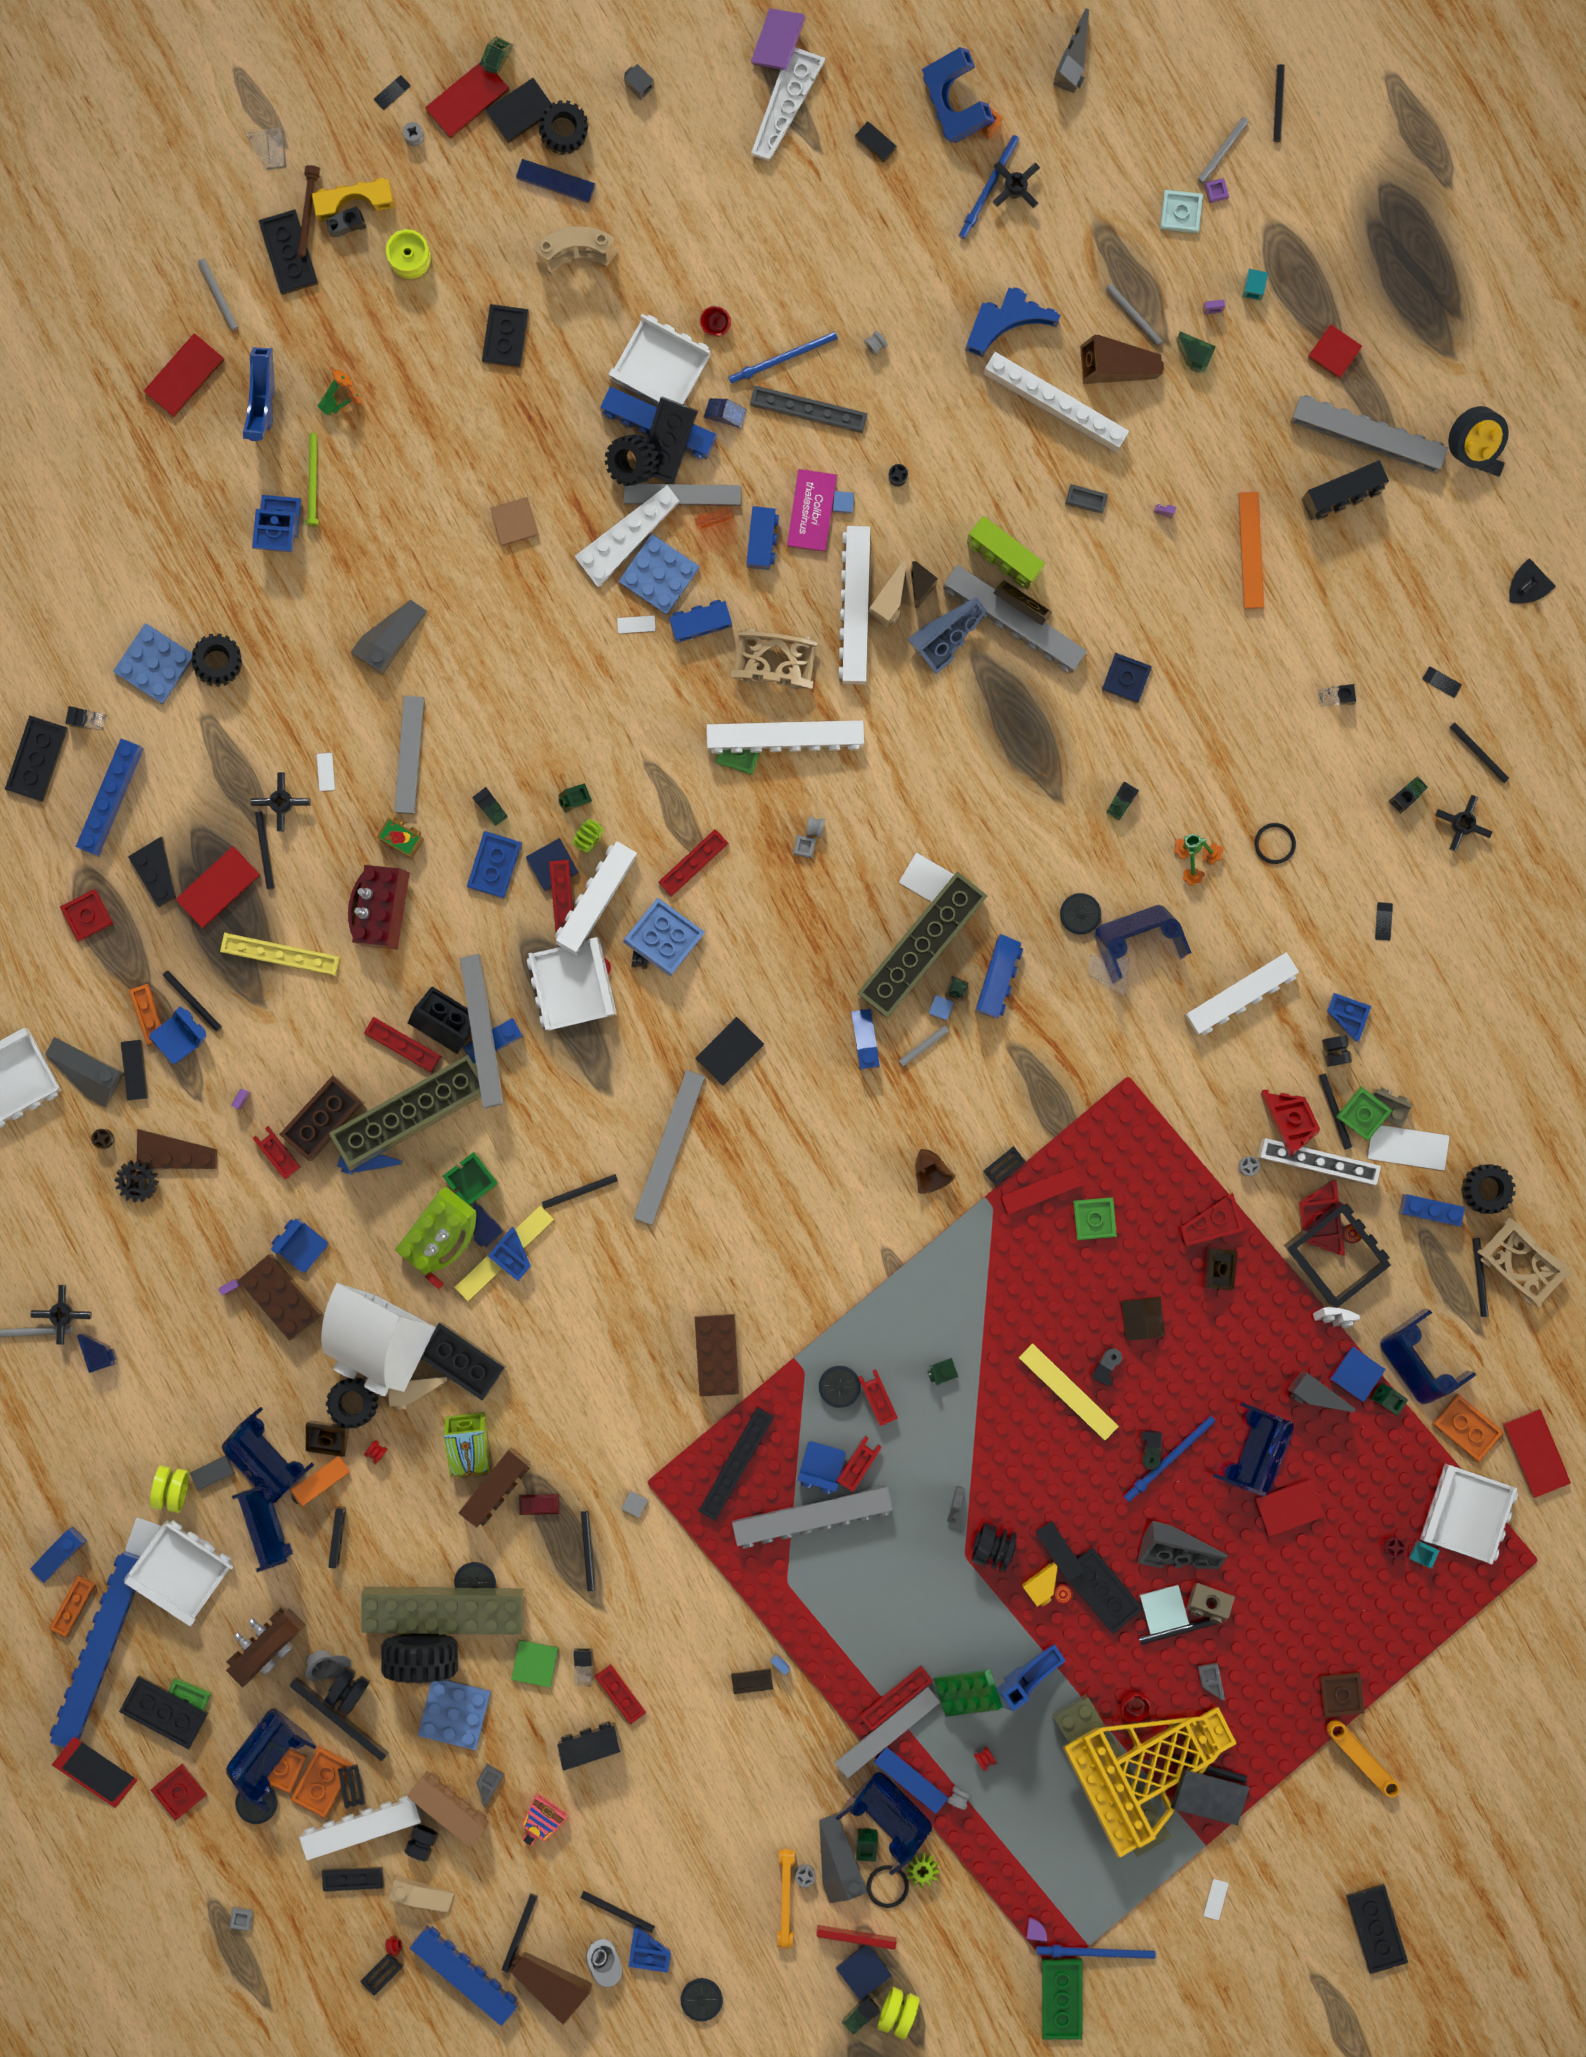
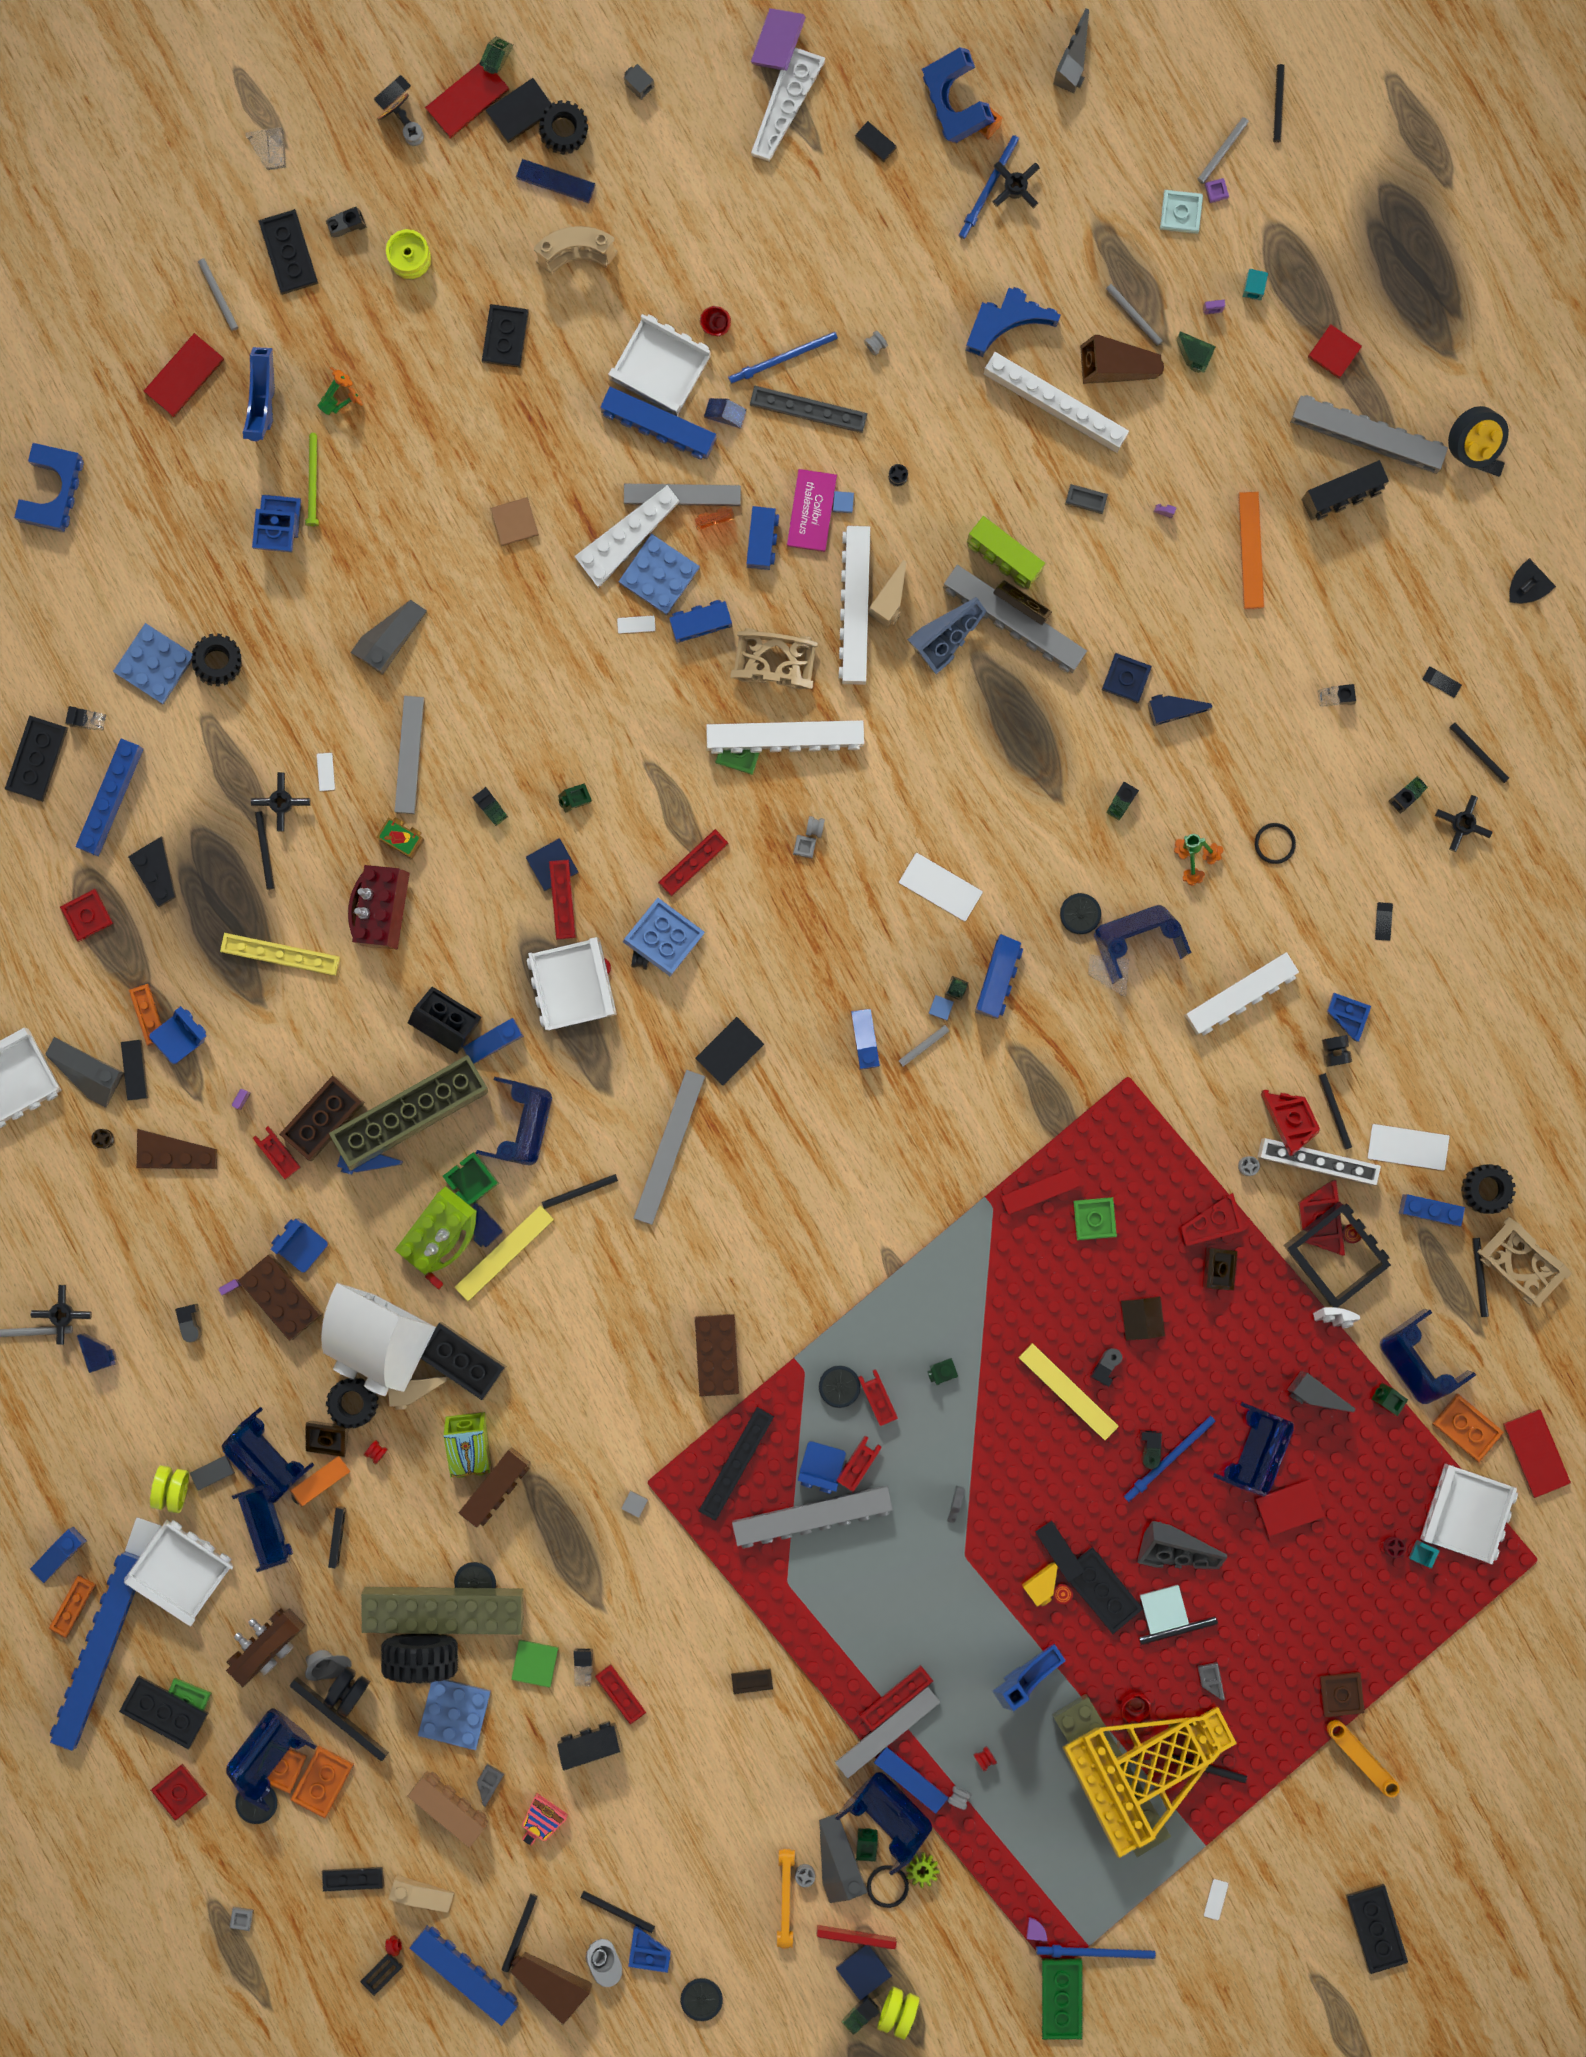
black sticker [52,1737,137,1808] -> none
black gear [114,1159,159,1203] -> none
black bar [162,970,222,1032] -> none
red tile [176,846,260,928] -> none
reddish brown piece [298,165,320,257] -> none
white brick [299,1795,423,1860] -> none
yellow arch [312,178,395,222] -> none
black tile [338,1764,365,1809] -> none
red tile [364,1016,442,1073] -> none
black wheel [404,1824,439,1862] -> none
light grey tile [460,954,504,1109] -> none
blue tile [467,831,522,899] -> none
blue wing [488,1227,531,1281] -> none
dark red tile [519,1494,559,1515] -> none
white brick [555,841,637,955] -> none
lime gear [573,819,604,853] -> none
black bar [581,1511,595,1591] -> none
black tyre [605,434,659,486] -> none
black tile [648,396,698,484] -> none
medium blue tile [770,1654,790,1675] -> none
olive brick [857,871,987,1019] -> none
dark brown slope [911,561,938,608] -> none
reddish brown helmet [915,1149,955,1194] -> none
green plate [933,1669,1003,1717] -> none
black wheel [972,1522,1017,1572] -> none
black tile [983,1146,1026,1186] -> none
black tile [1171,1769,1250,1826] -> none
dark tan brick [1186,1583,1235,1624] -> none
blue tile [1330,1347,1386,1402] -> none
bright green tile [1336,1086,1393,1141] -> none
dark tan bracket [1372,1087,1413,1127] -> none
none -> blue arch [14,443,84,532]
none -> leg [175,1304,202,1342]
none -> black shield [377,94,411,126]
none -> clear blue windscreen [476,1077,552,1166]
none -> dark blue slope [1147,694,1212,726]

